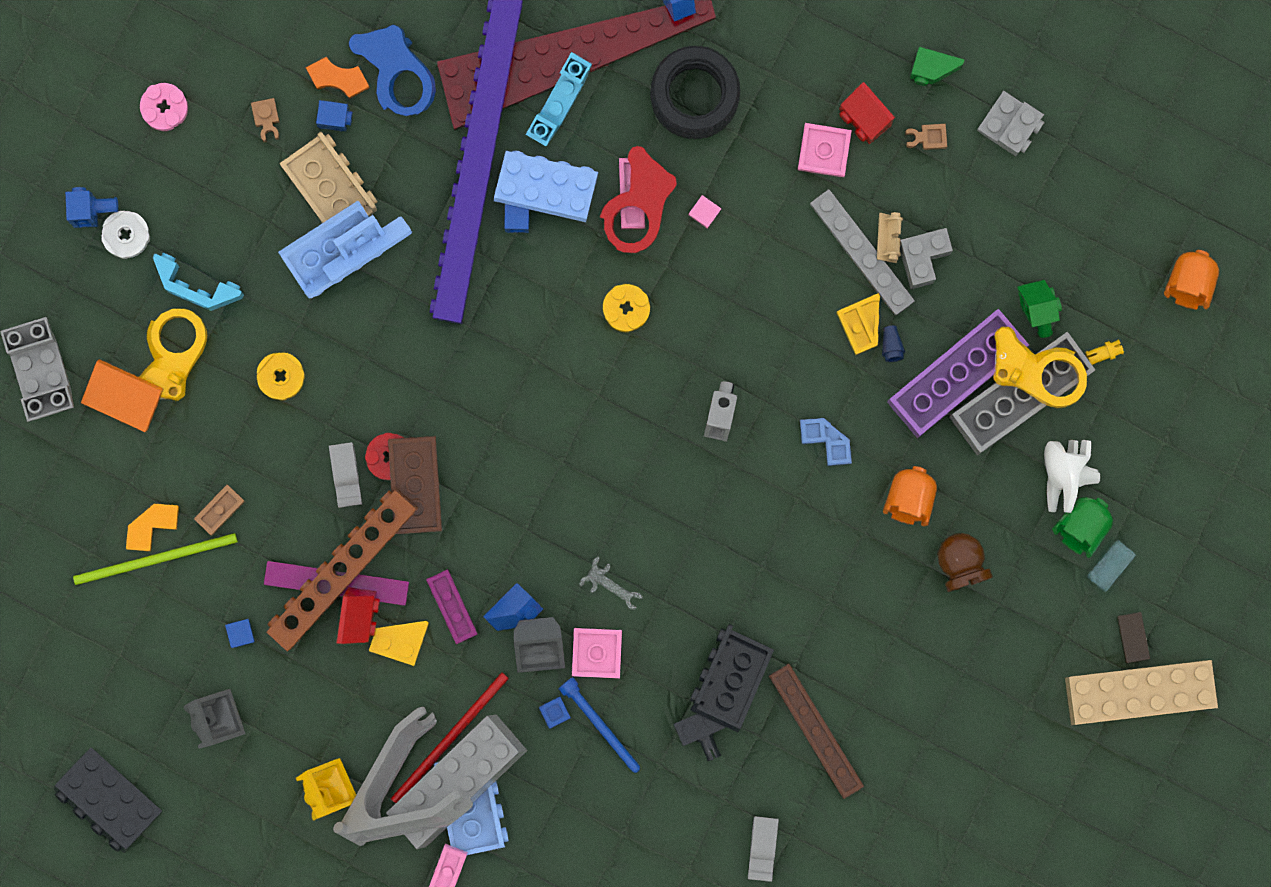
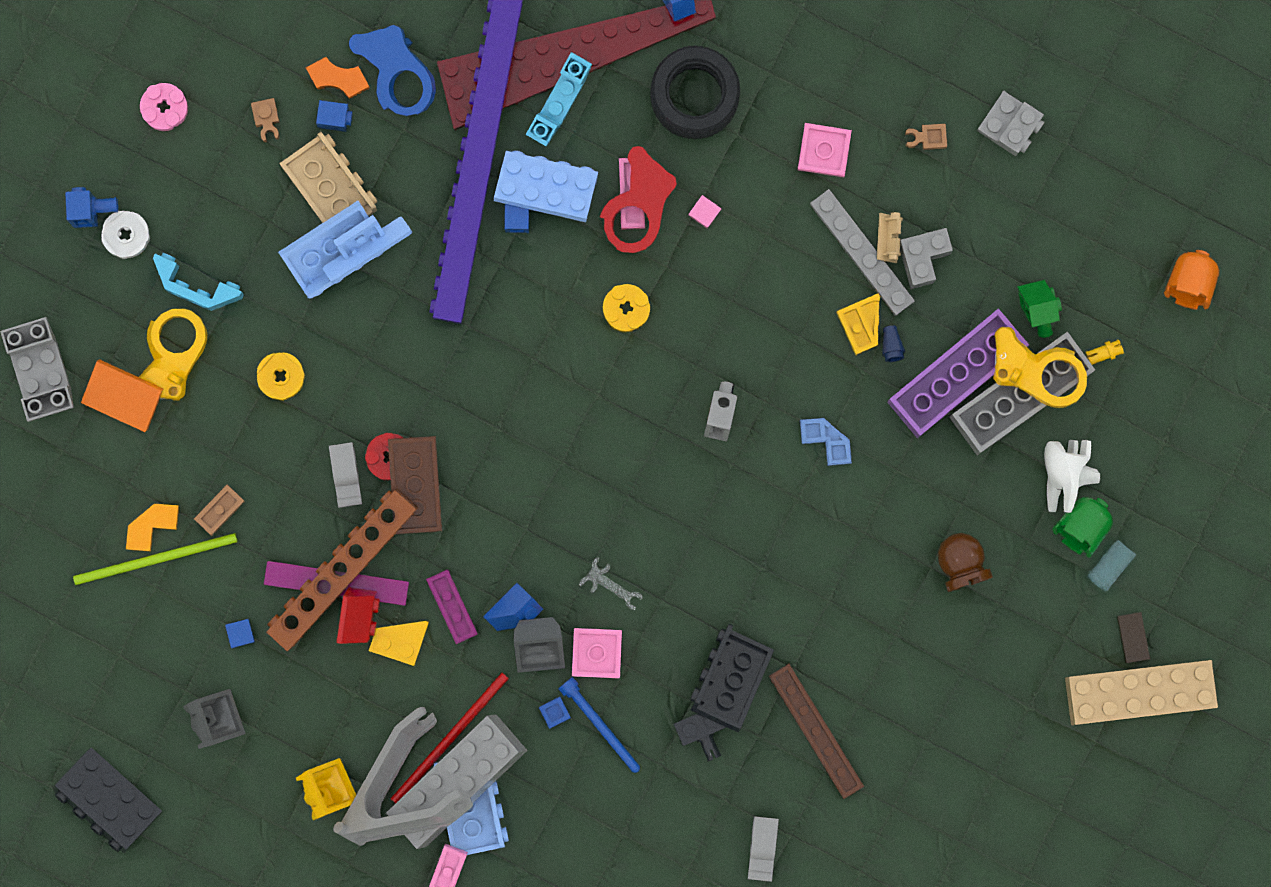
red slope [839,82,895,145] -> none
orange cylinder [883,466,937,526] -> none
green slope [910,47,964,86] -> none

